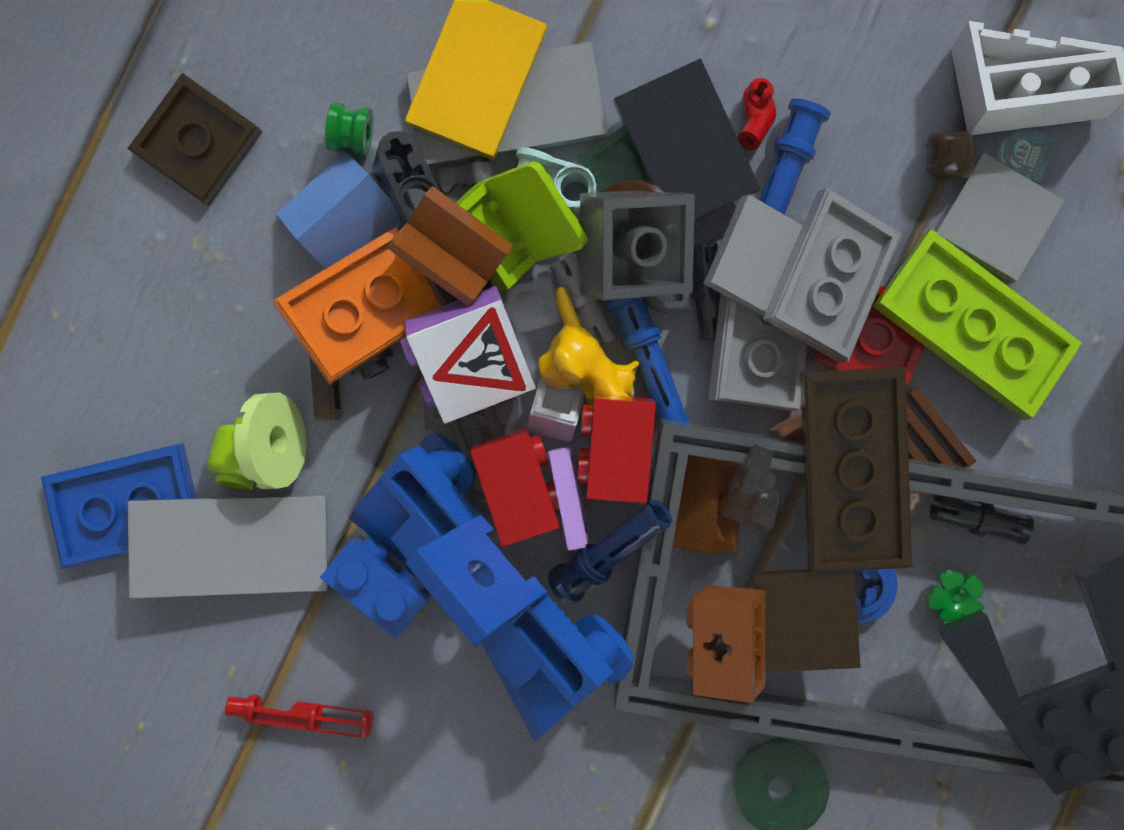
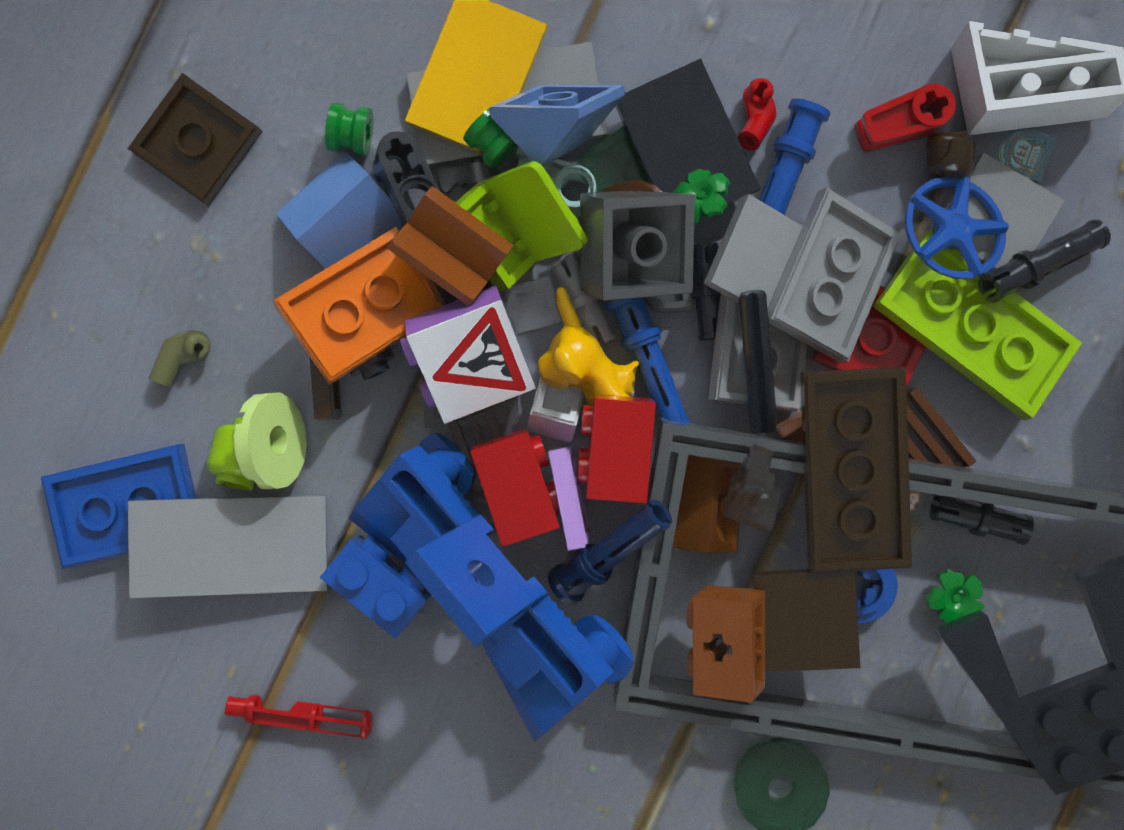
none -> olive arm [148,330,211,387]
none -> green wheel [463,108,519,169]
none -> medium blue slope [490,85,625,166]
none -> green plant [673,169,731,224]
none -> black axle [739,290,777,434]
none -> red piece [855,83,956,152]
none -> blue wheel [905,176,1009,279]
none -> black pin [978,219,1111,303]

